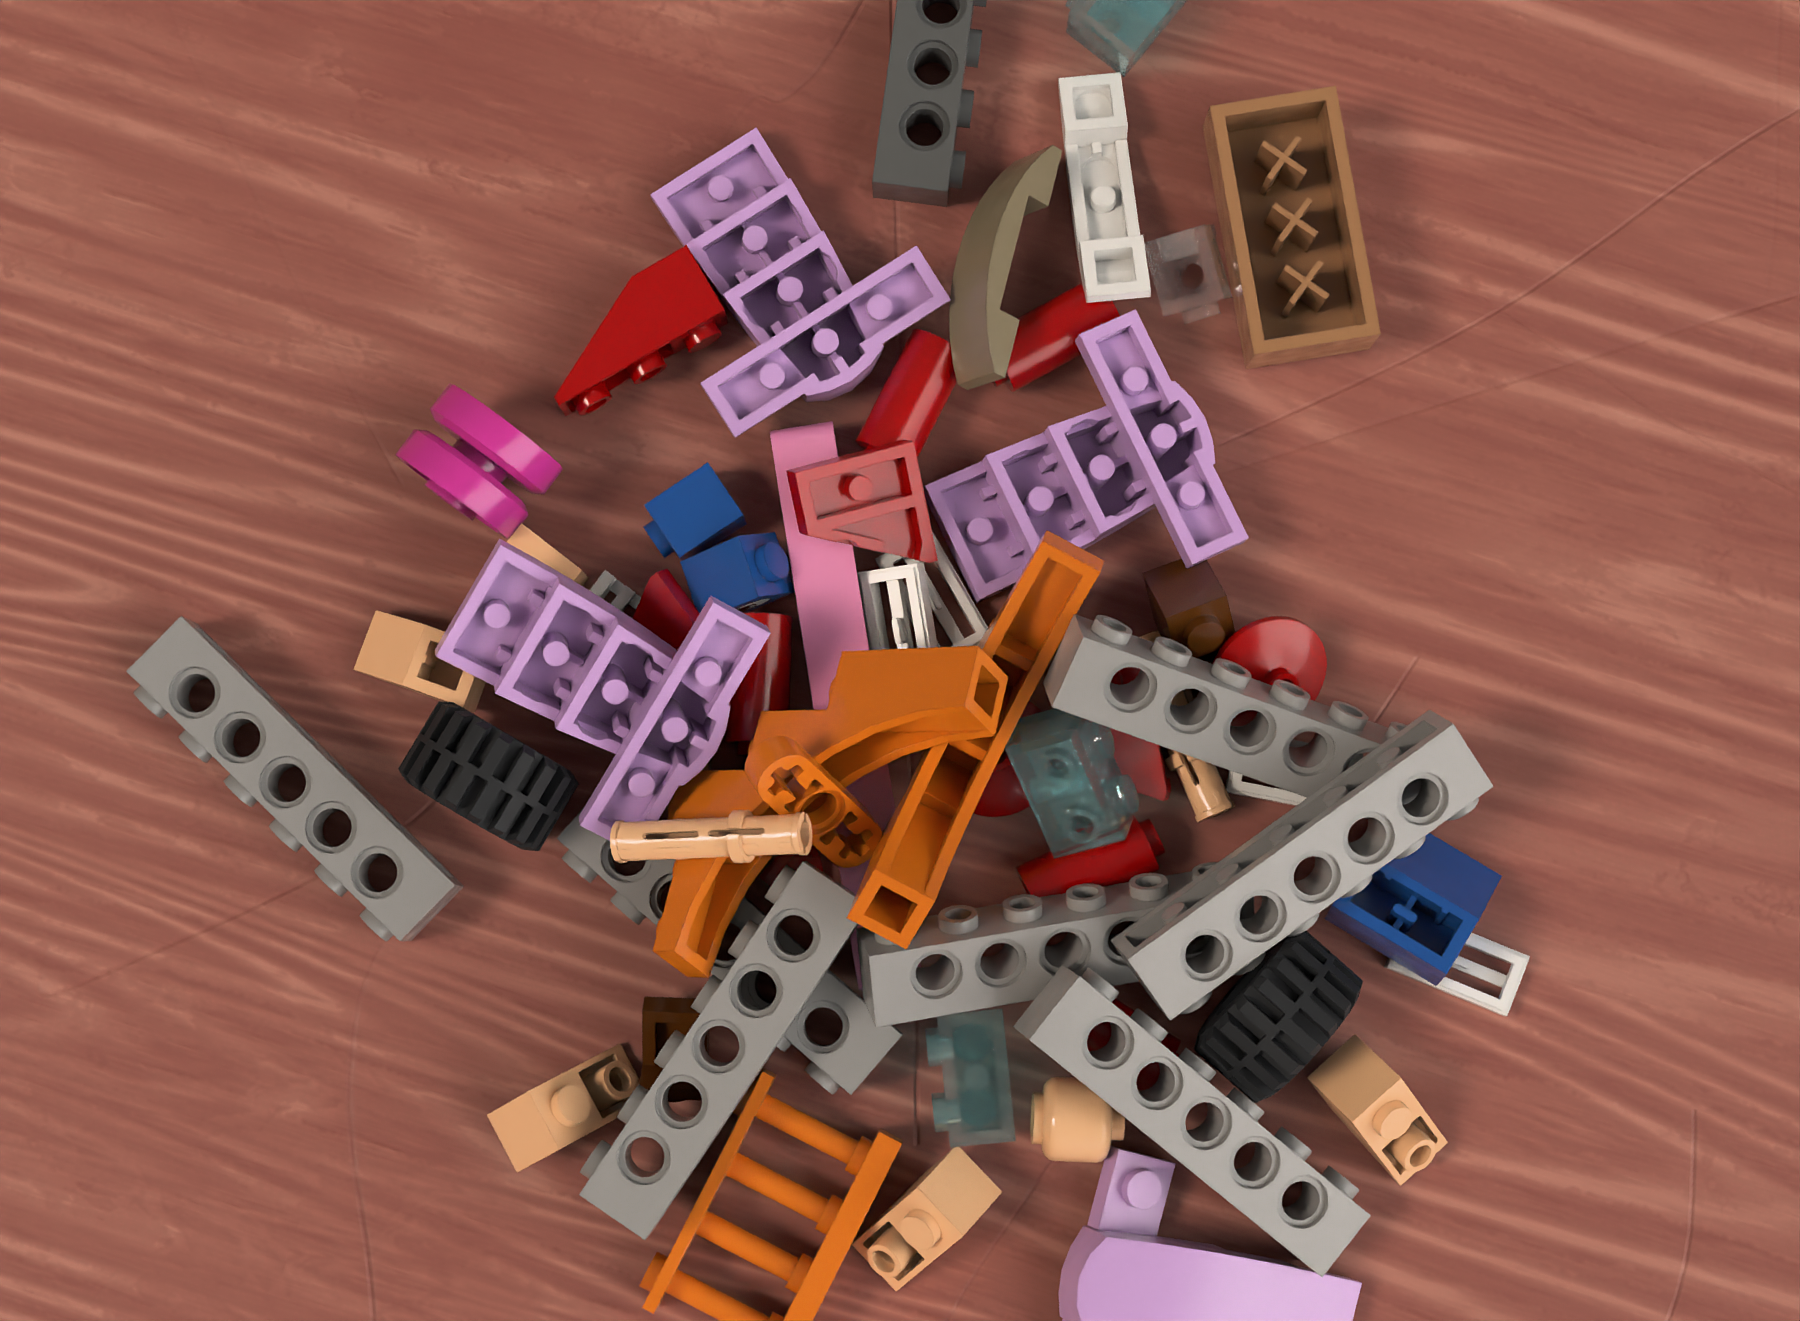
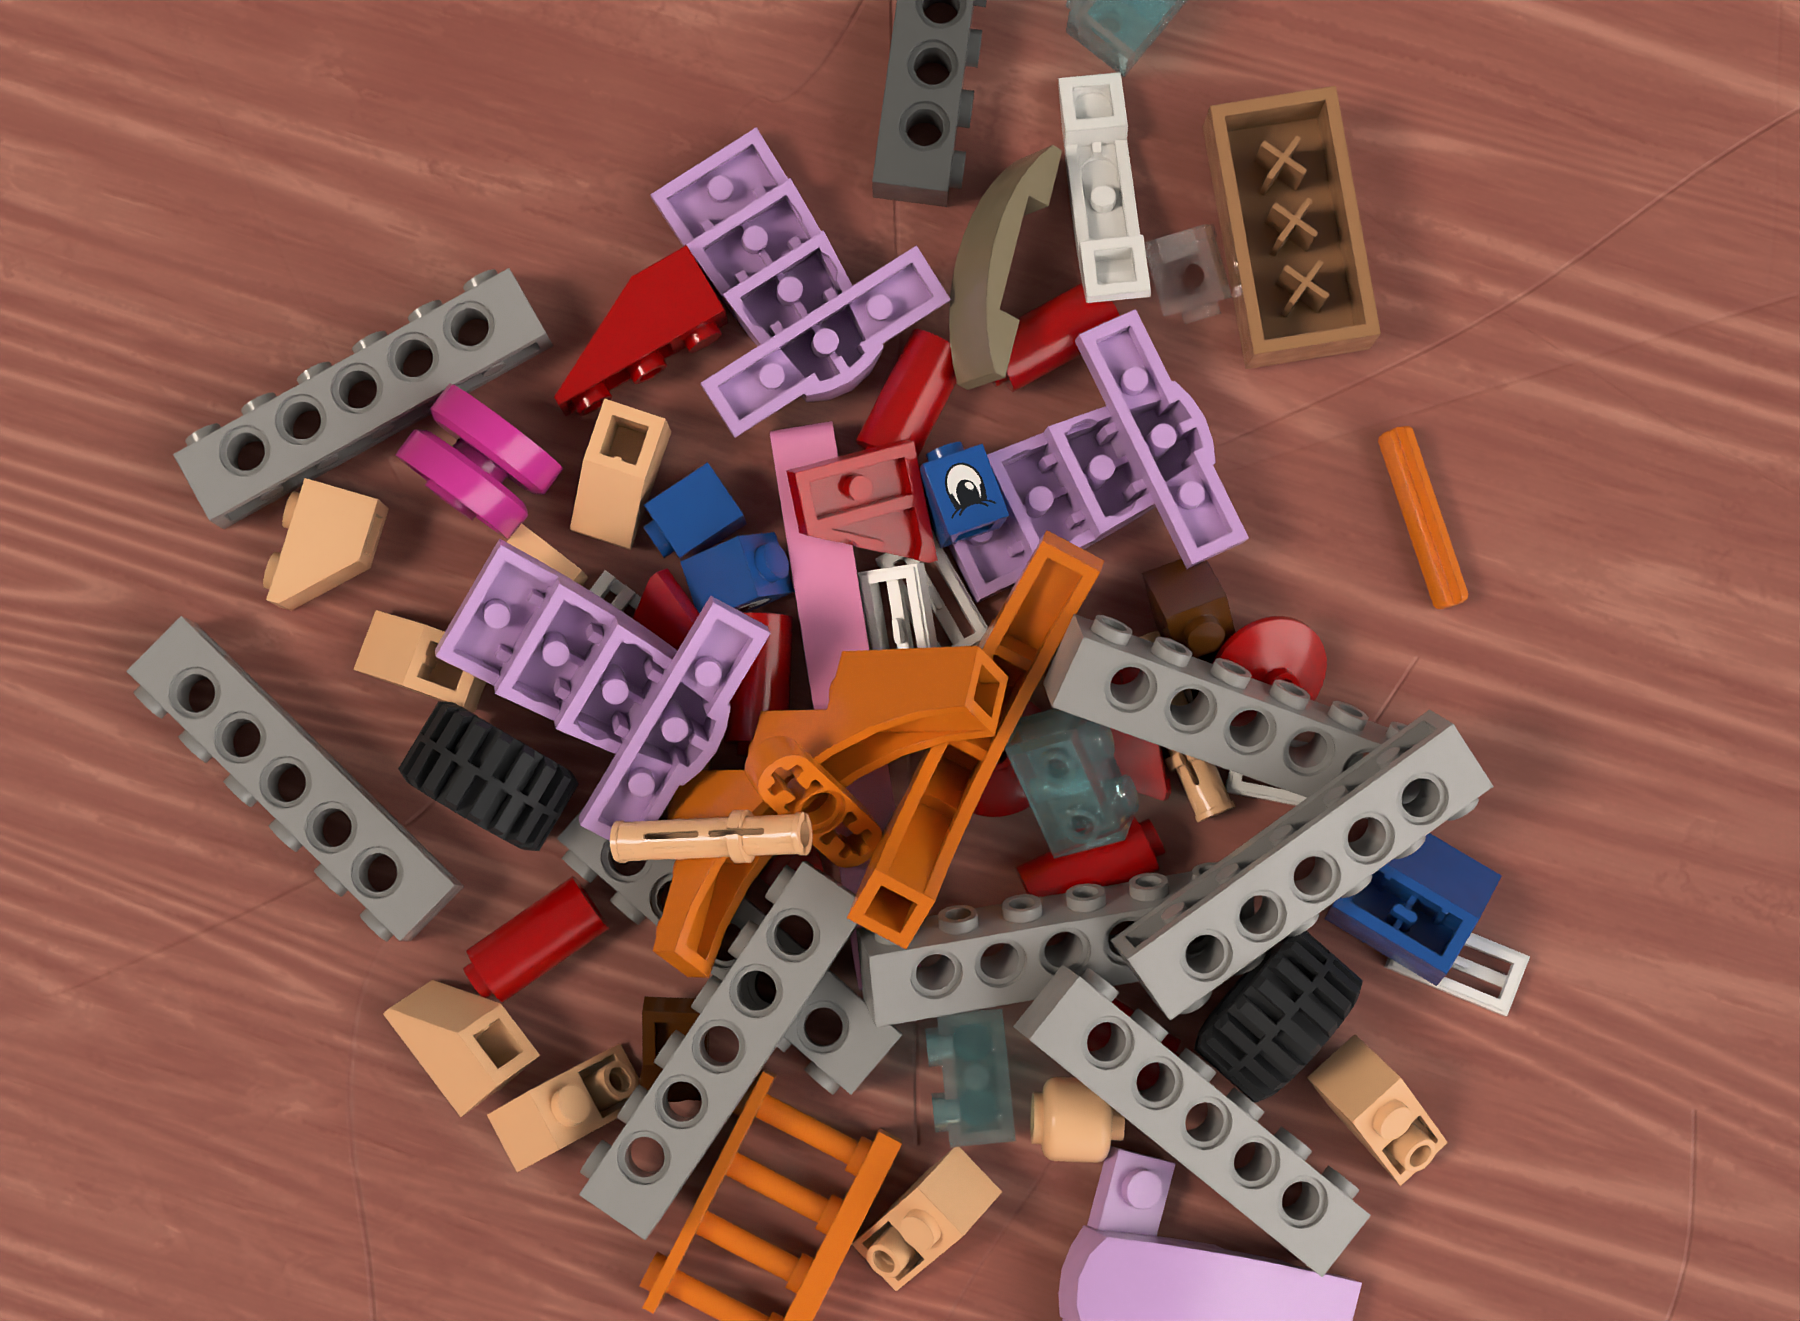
none -> light grey brick [173,268,553,529]
none -> light nougat slope [263,478,389,611]
none -> light nougat slope [383,980,540,1117]
none -> red brick [463,876,609,1003]
none -> light nougat slope [570,399,671,550]
none -> blue brick [920,441,1010,549]
none -> orange axle [1378,426,1468,609]

